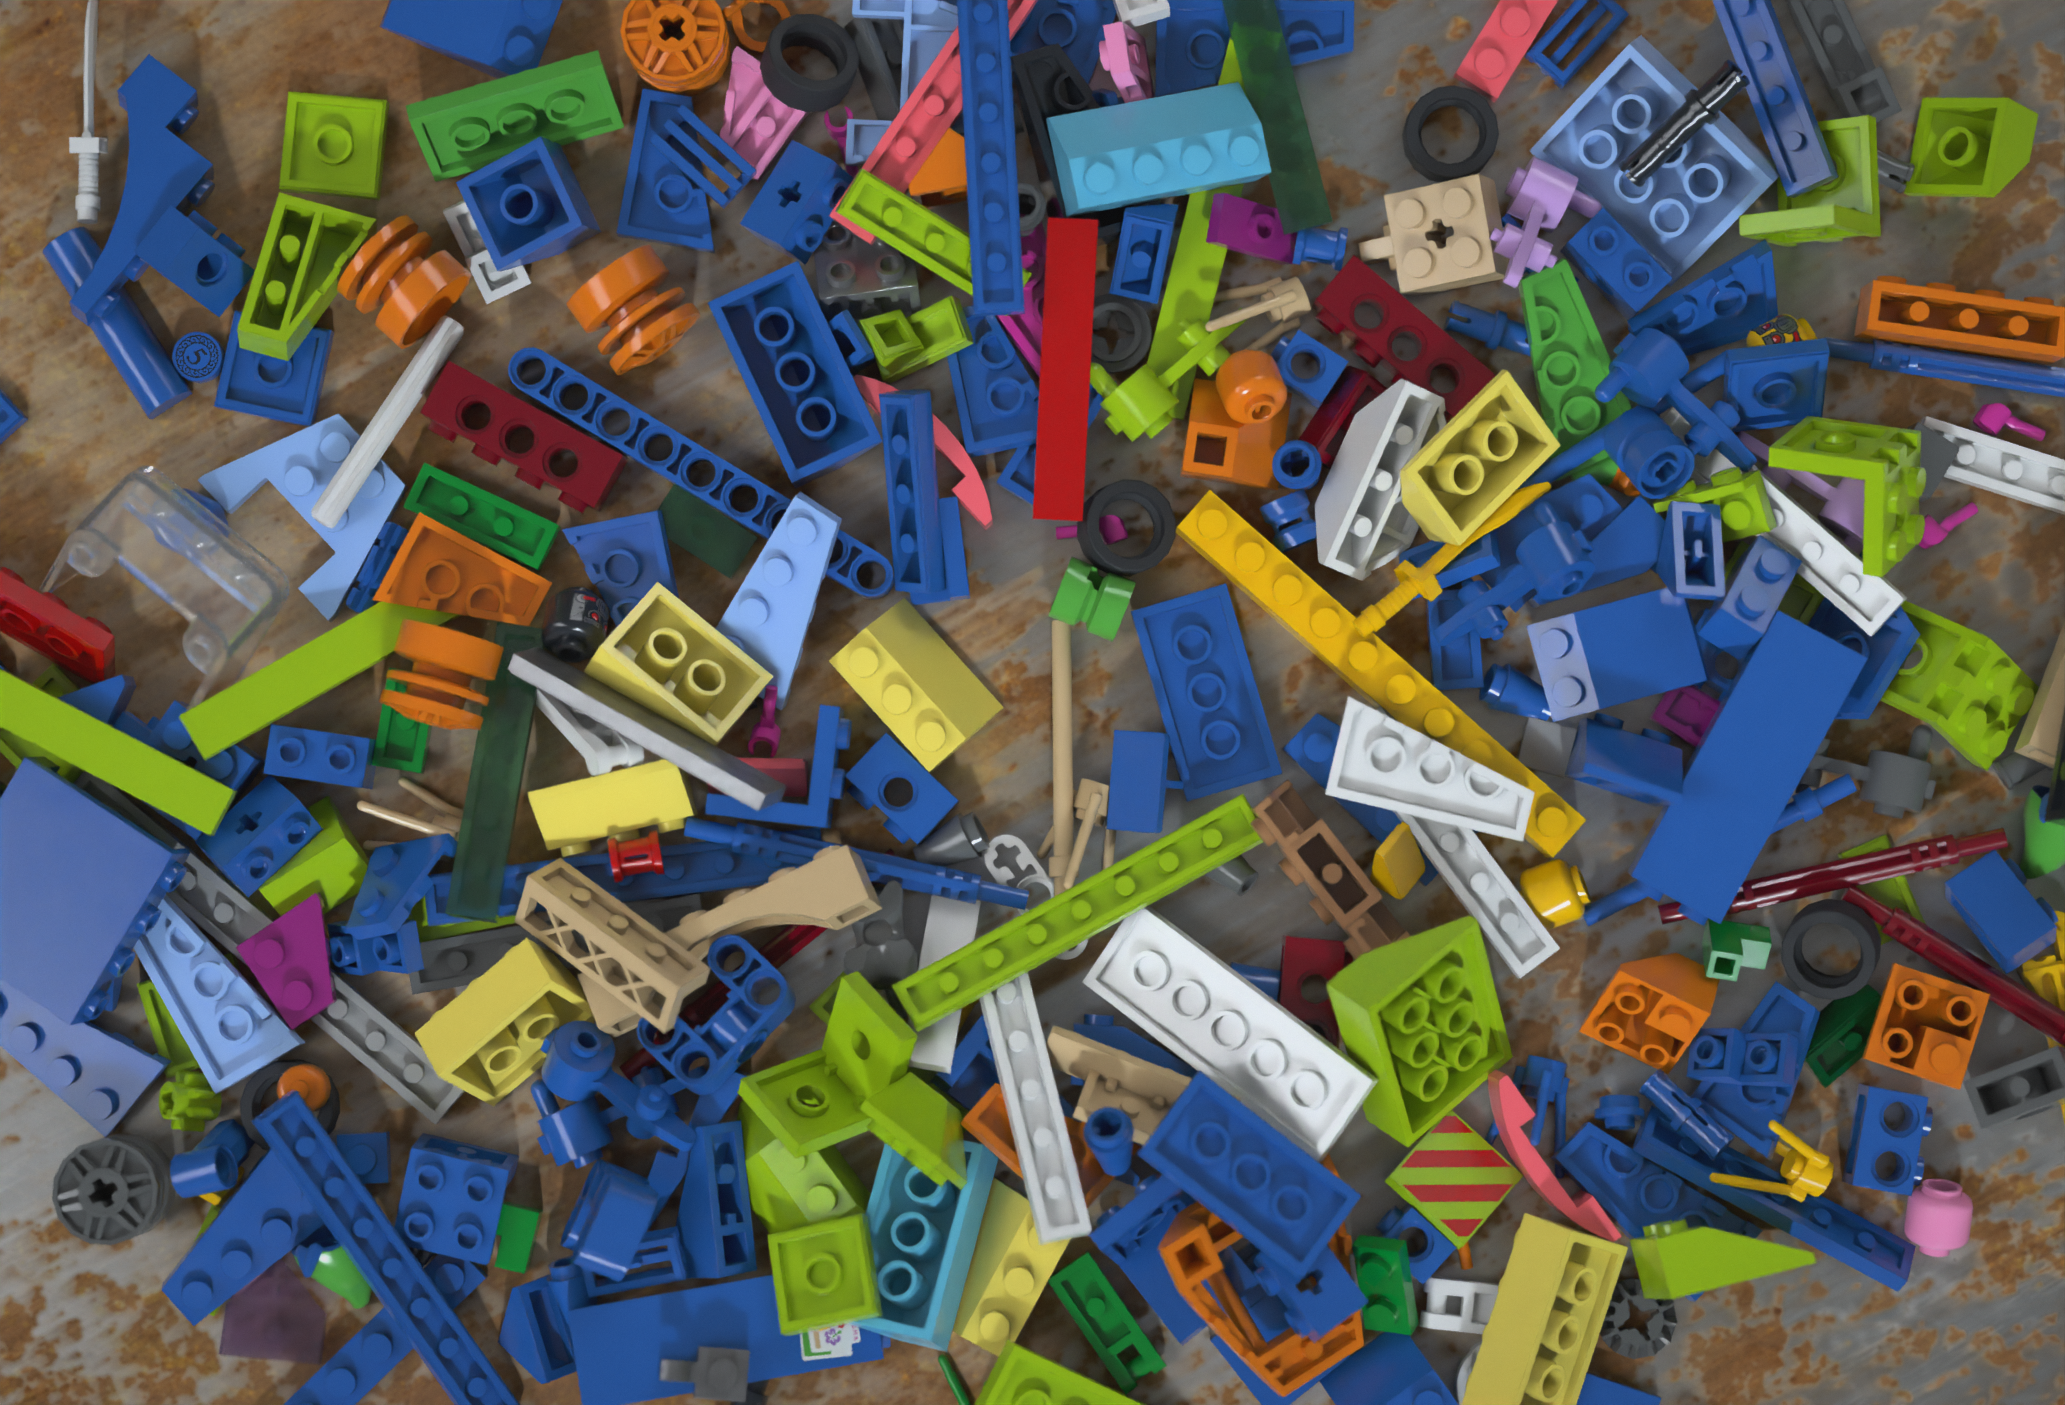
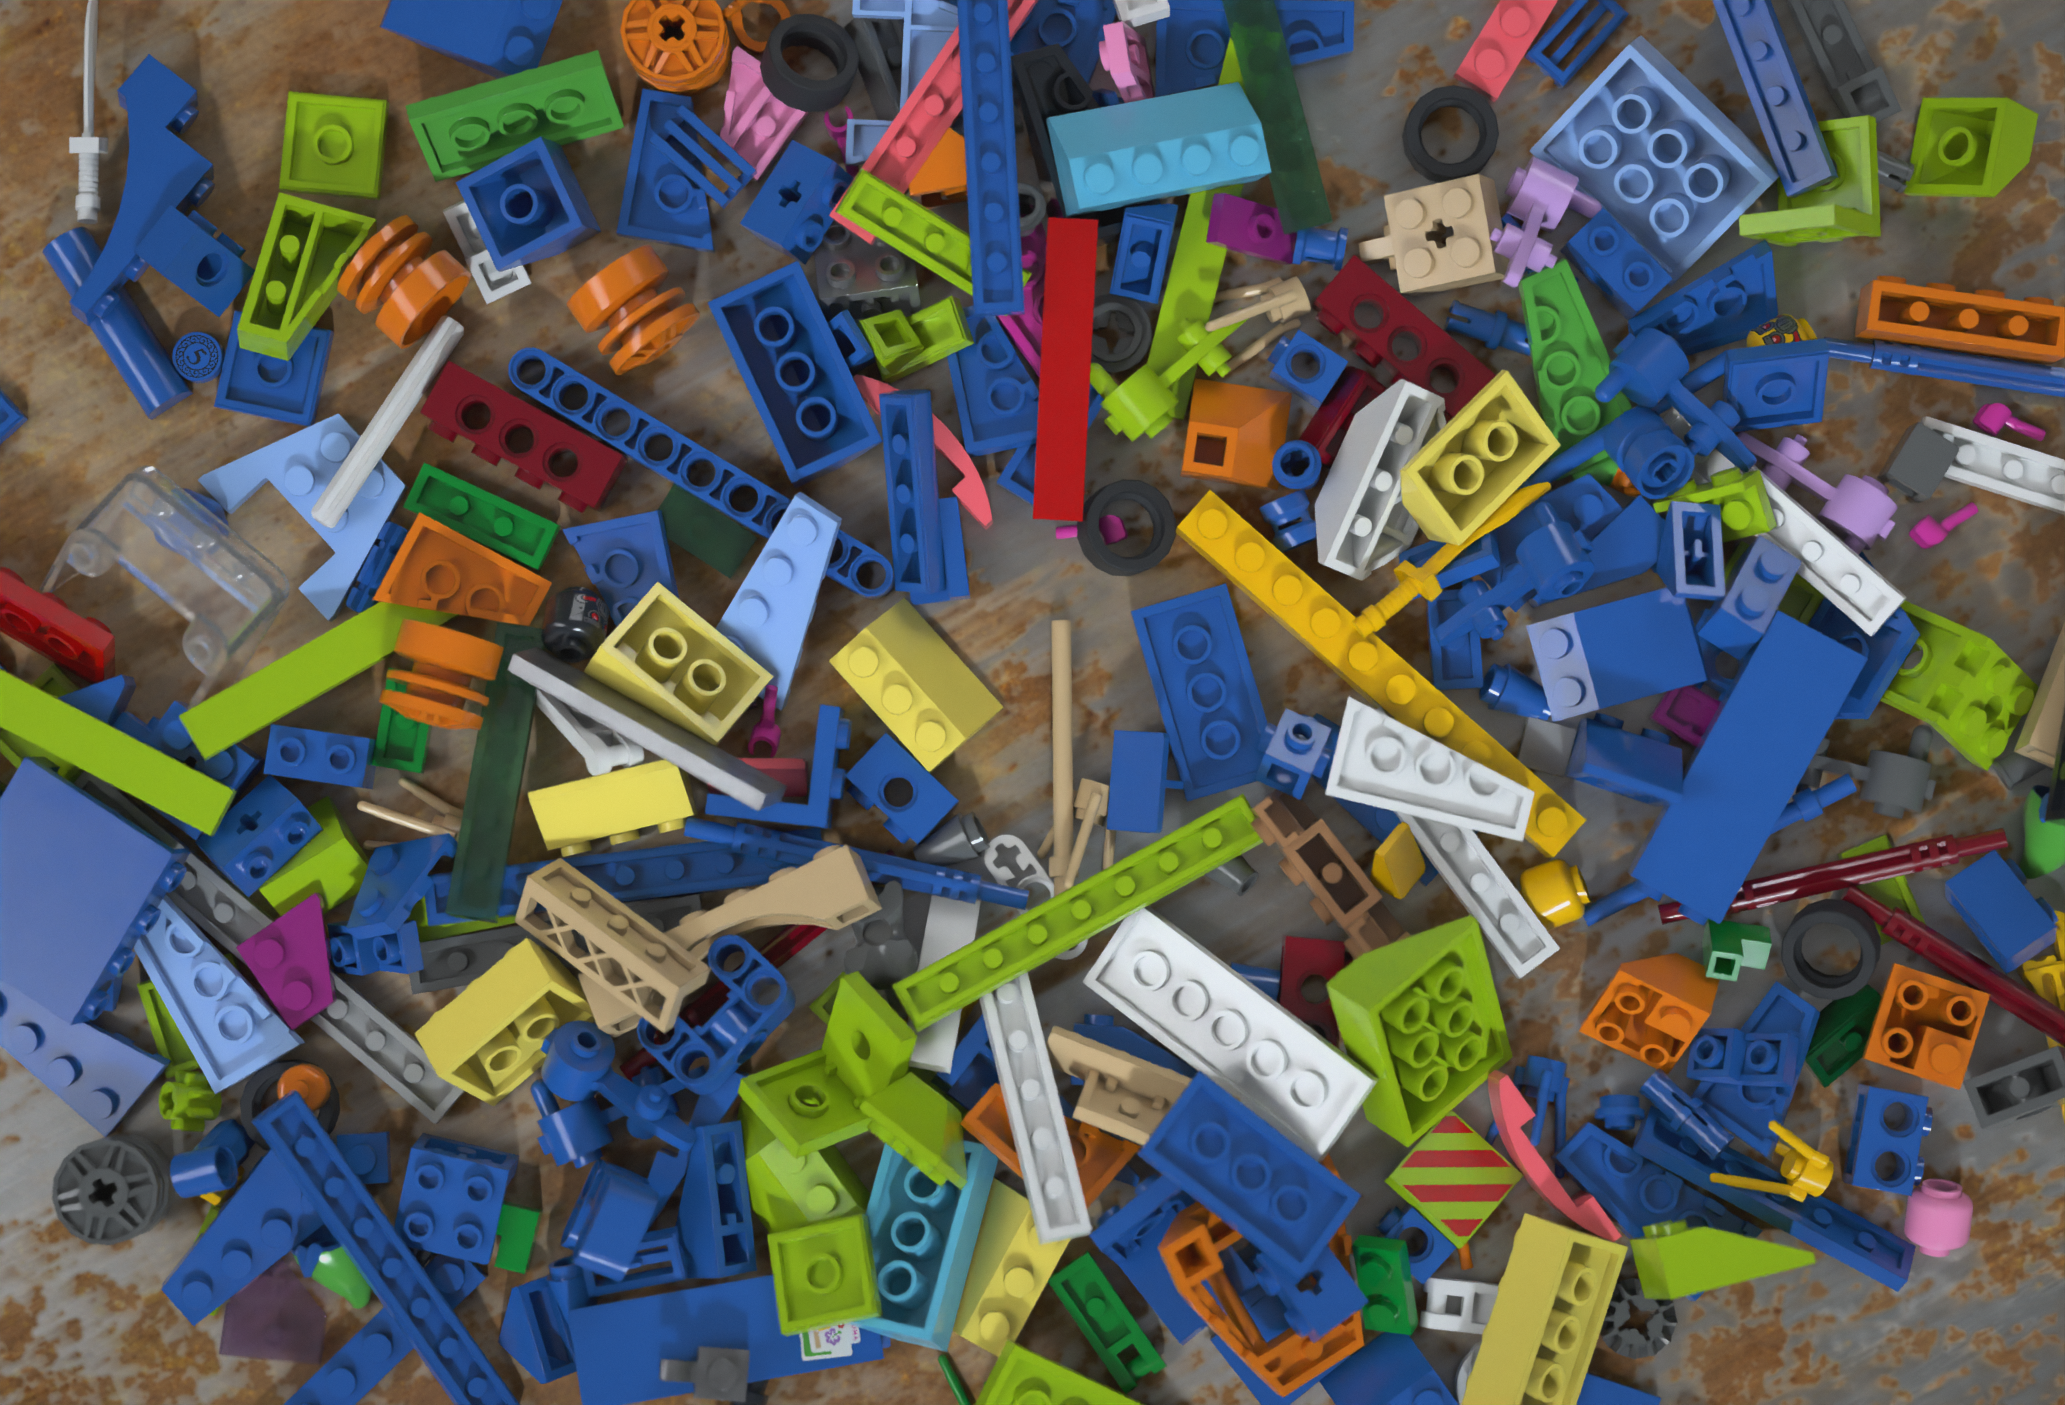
red bush [607,830,665,883] -> none
bright green wheel [1048,557,1136,642] -> none
blue cone [1083,1107,1134,1176] -> none
orange head [1216,349,1287,424] -> none
black pin [1619,60,1750,187] -> none
lime bracket [1769,416,1926,577] -> none
none -> blue brick [1255,708,1333,800]

